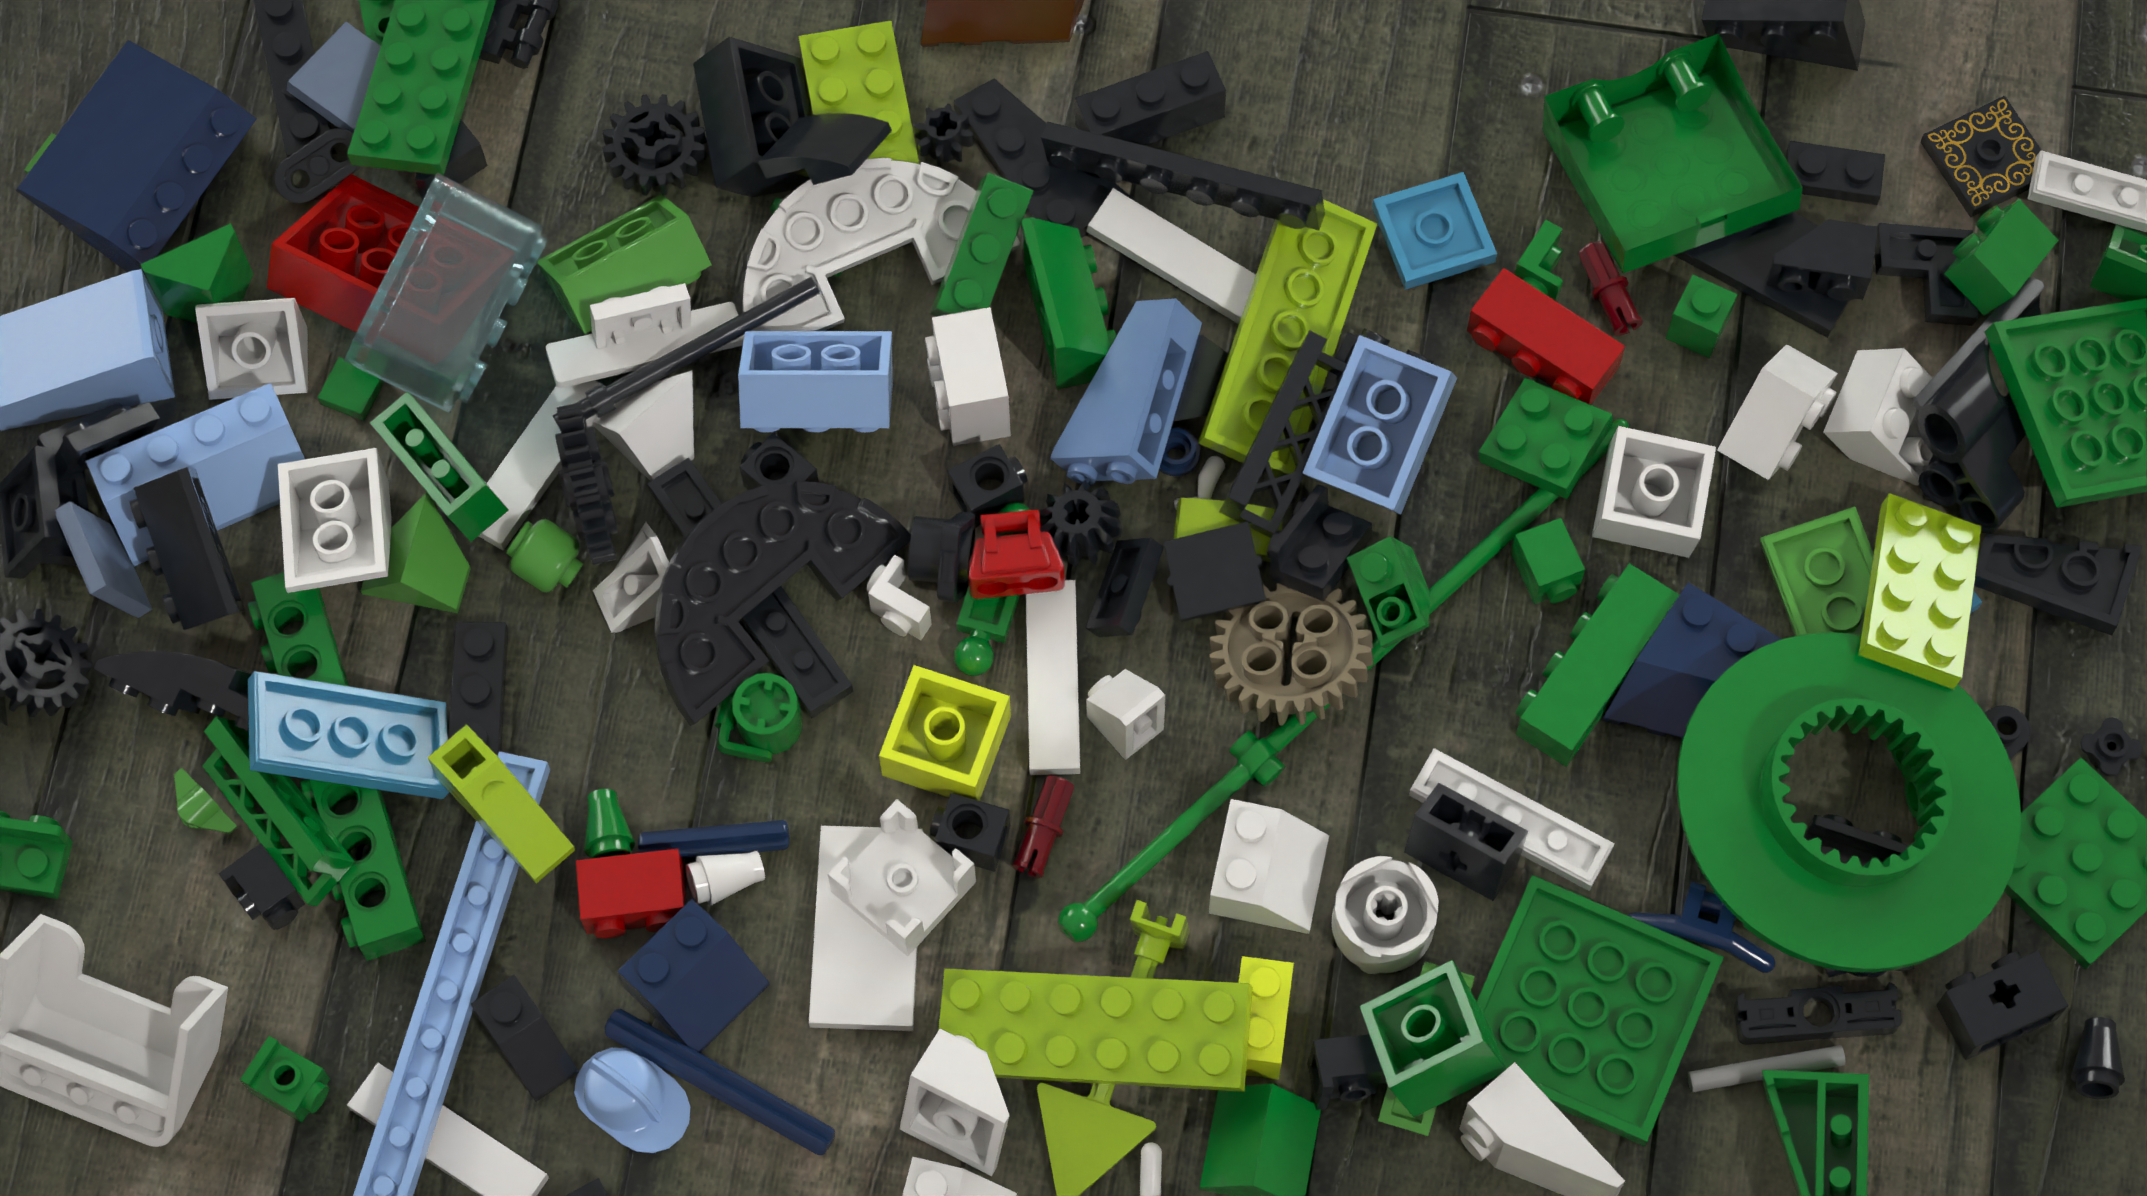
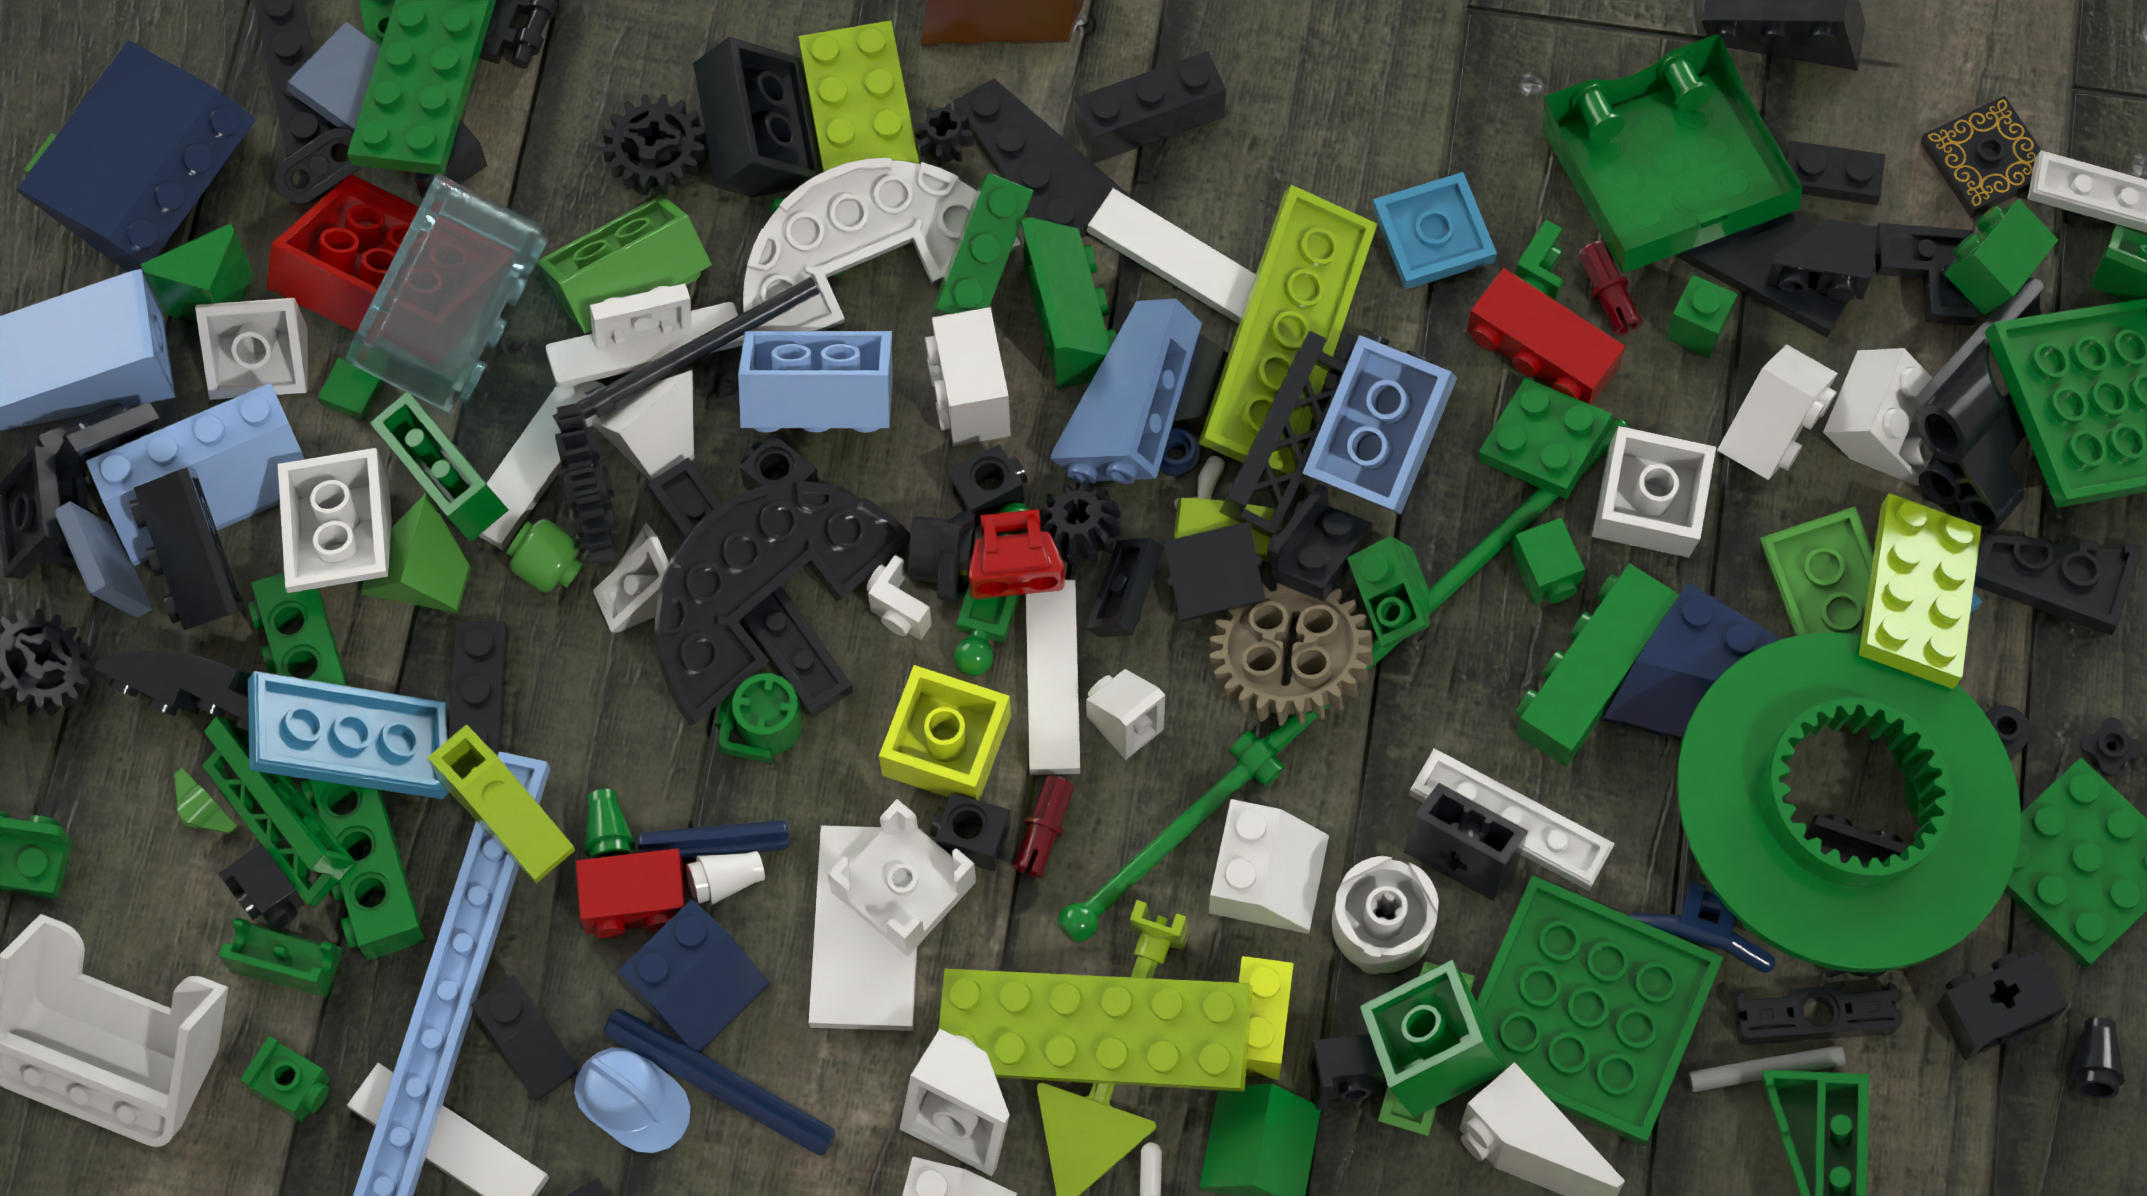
black slope [758,113,892,185] -> none
black plate [1041,121,1325,230] -> none
none -> green hinge [218,918,344,998]

